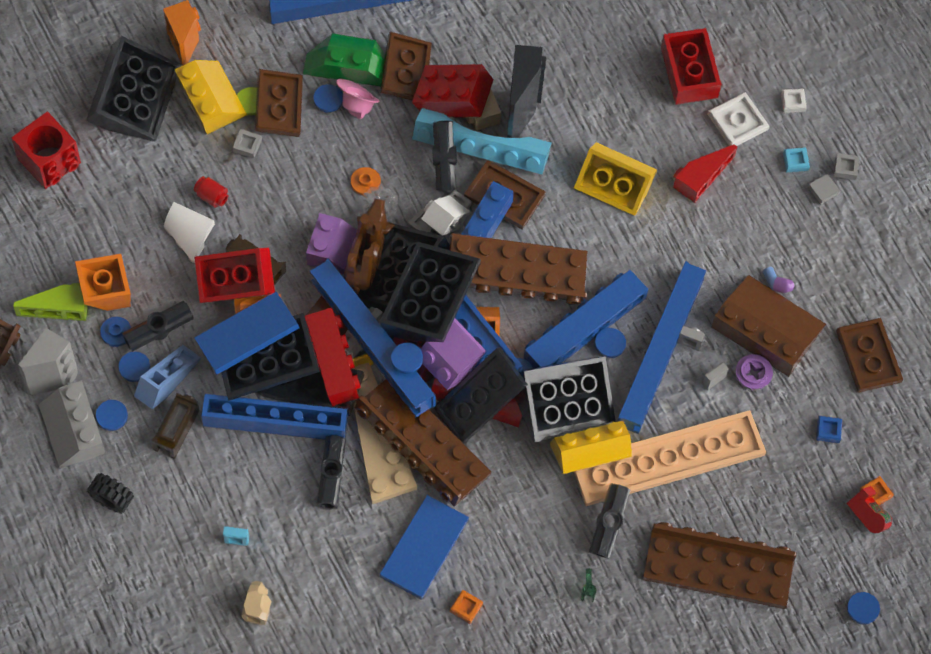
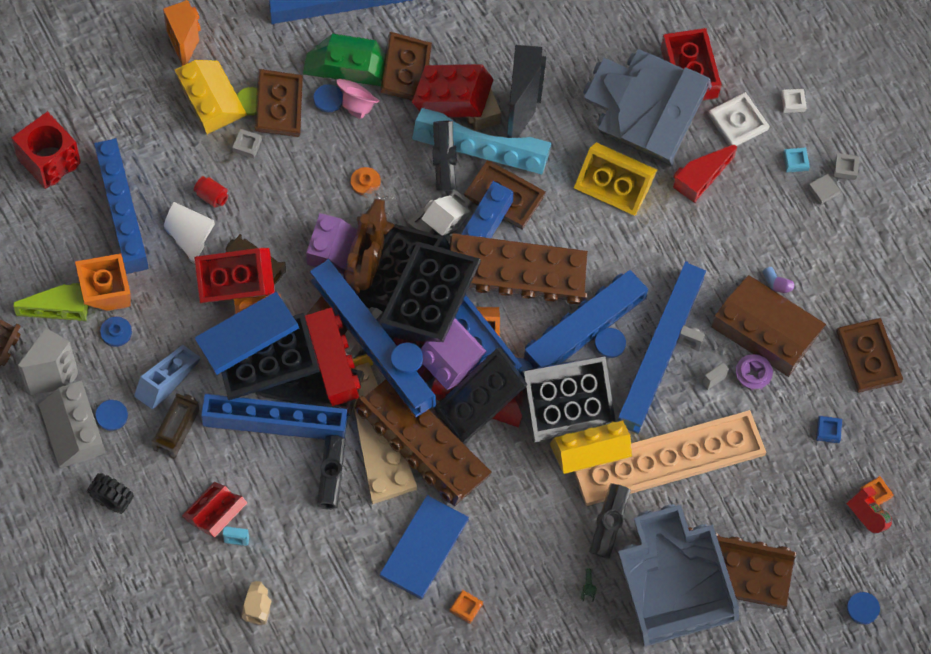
black slope [86,36,181,142] -> none
blue piece [119,352,150,382] -> none
black piece [122,300,194,352] -> none
none -> blue brick [94,138,149,274]
none -> red slope [182,482,247,538]
none -> sand blue panel [583,49,712,166]
none -> sand blue panel [618,504,739,647]

